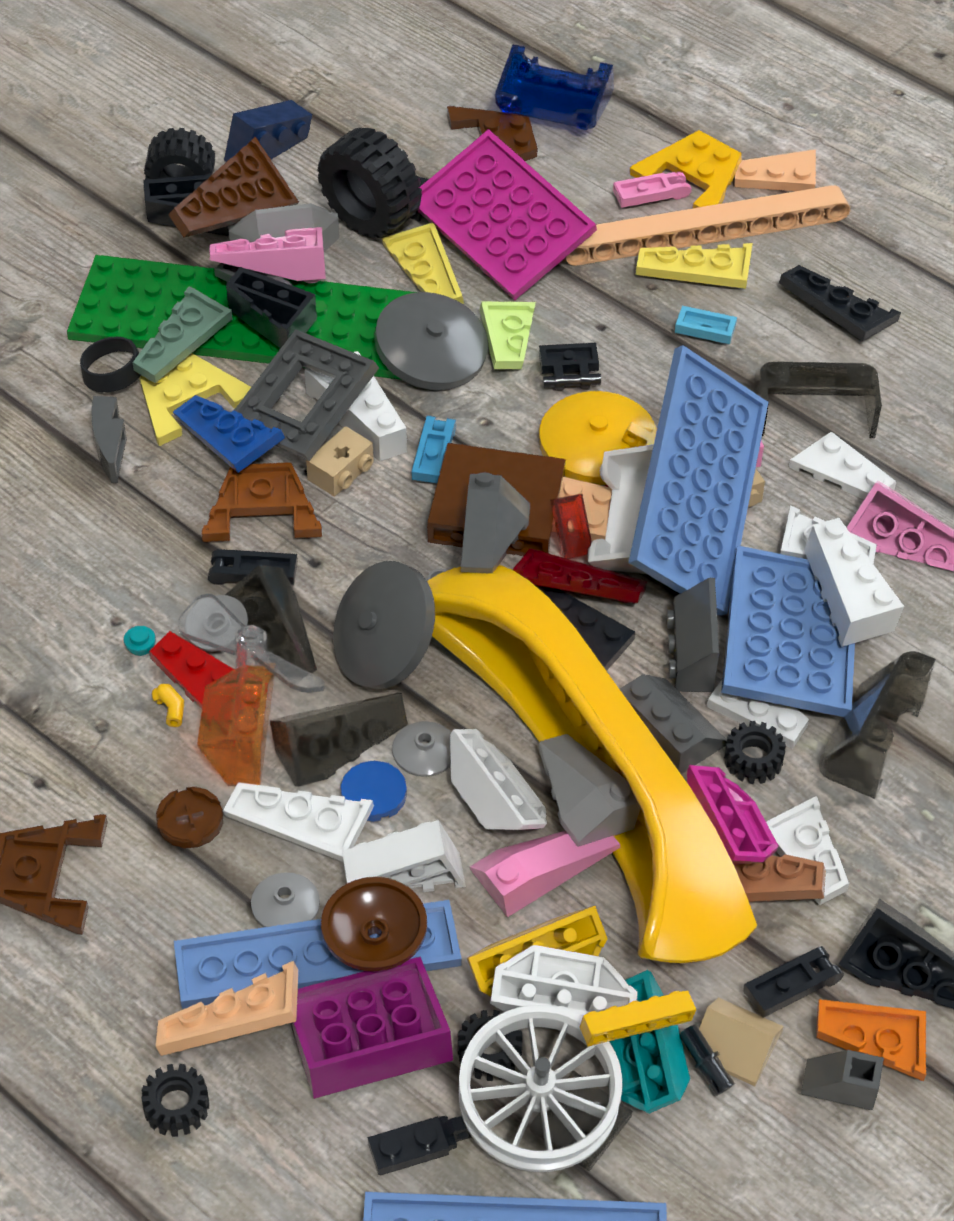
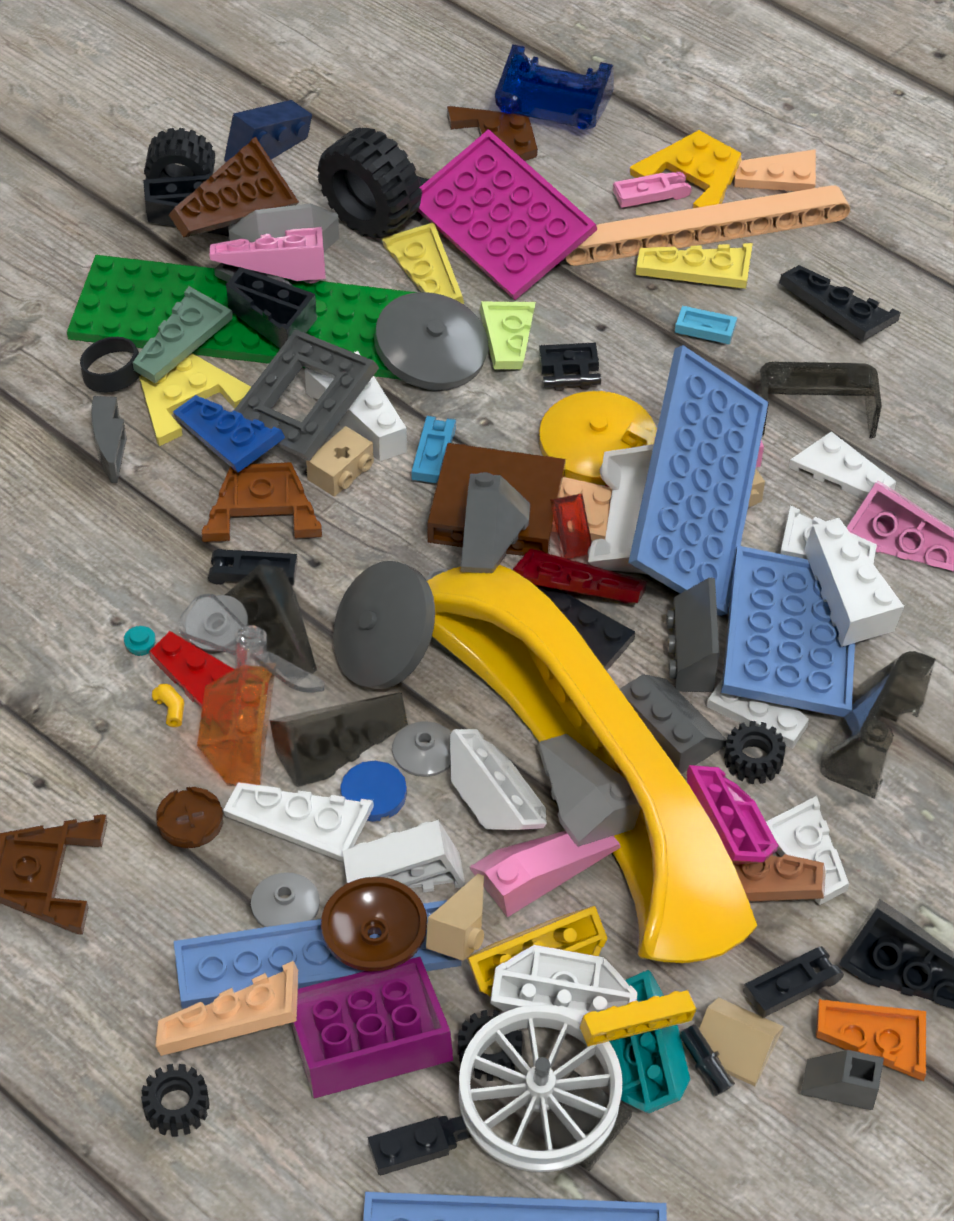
none -> tan slope [426,874,484,961]

